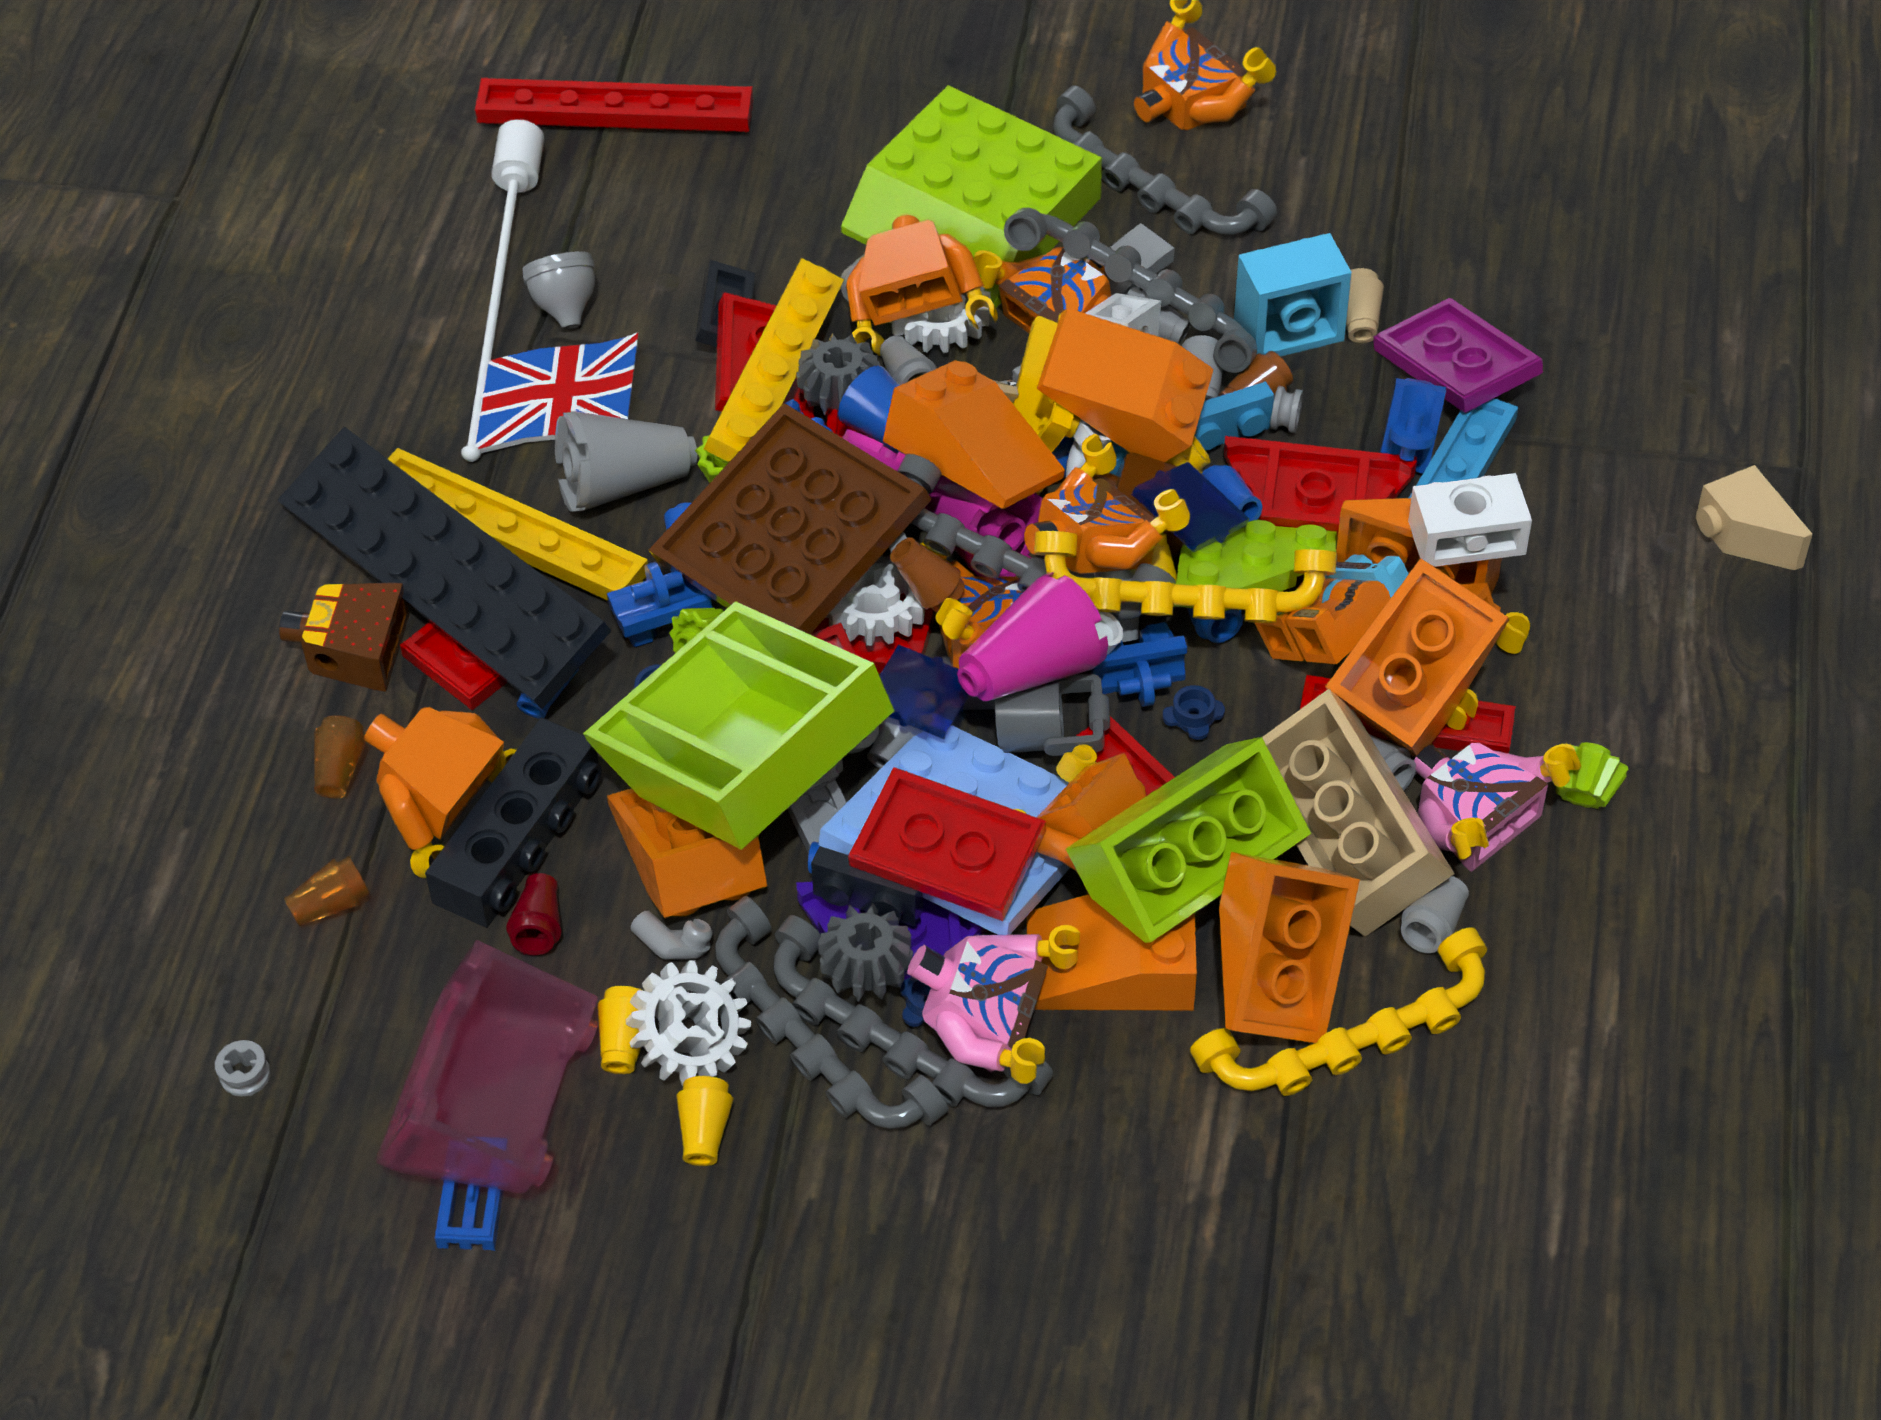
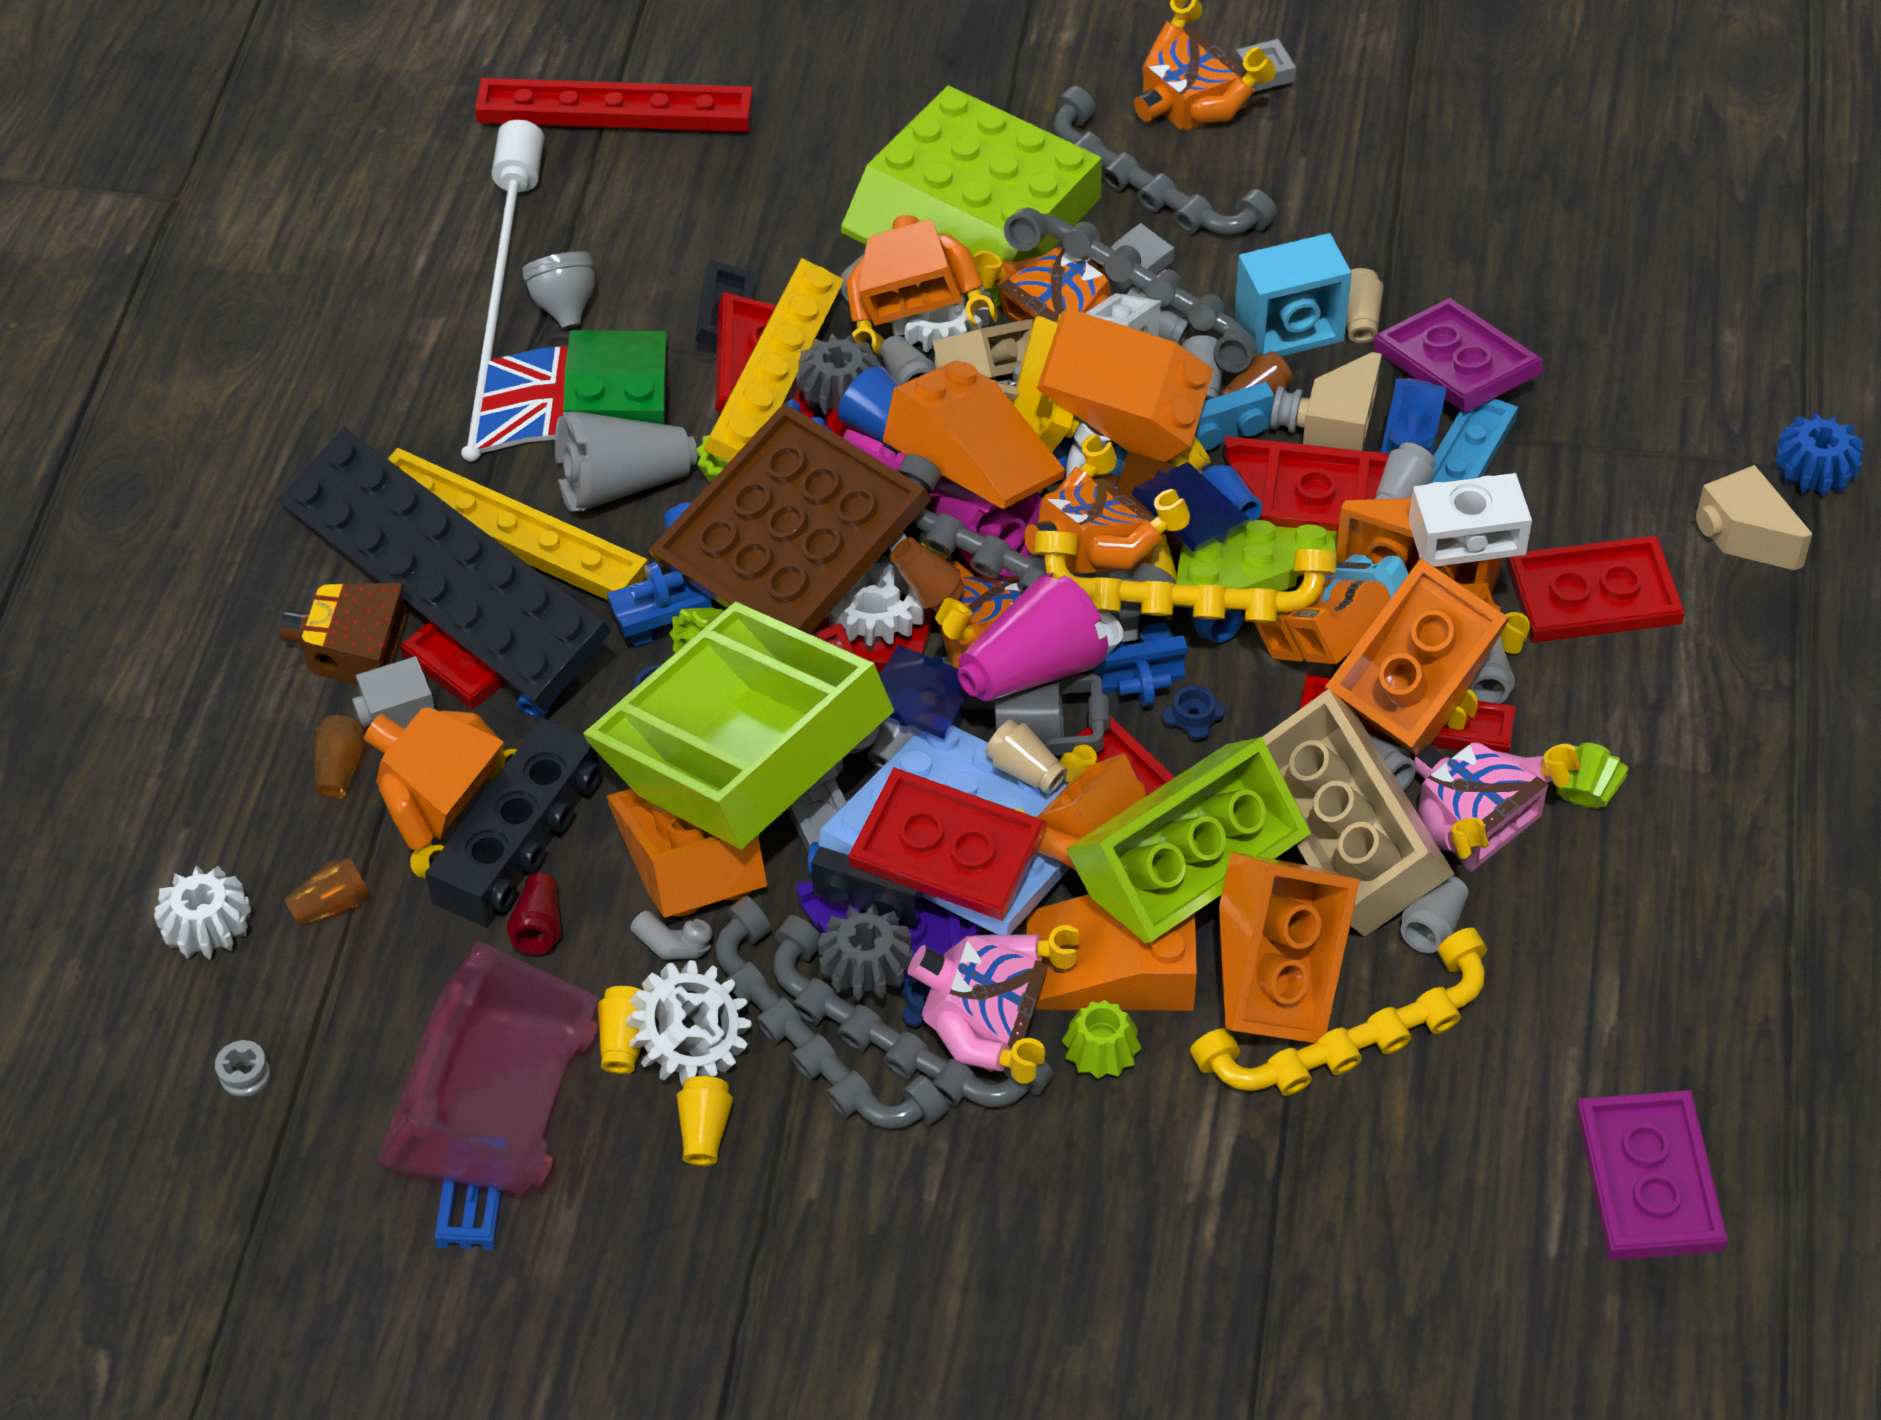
none -> white gear [154,865,251,960]
none -> light grey brick [352,656,435,729]
none -> green slope [563,330,667,425]
none -> tan slope [932,319,1033,379]
none -> tan cone [985,720,1067,795]
none -> lime piece [1061,1000,1142,1079]
none -> light grey plate [1236,39,1296,91]
none -> tan slope [1296,352,1382,451]
none -> light grey cone [1375,442,1436,499]
none -> light grey cone [1468,636,1515,704]
none -> red tile [1506,535,1685,643]
none -> magenta tile [1575,1090,1728,1260]
none -> blue gear [1775,412,1864,498]

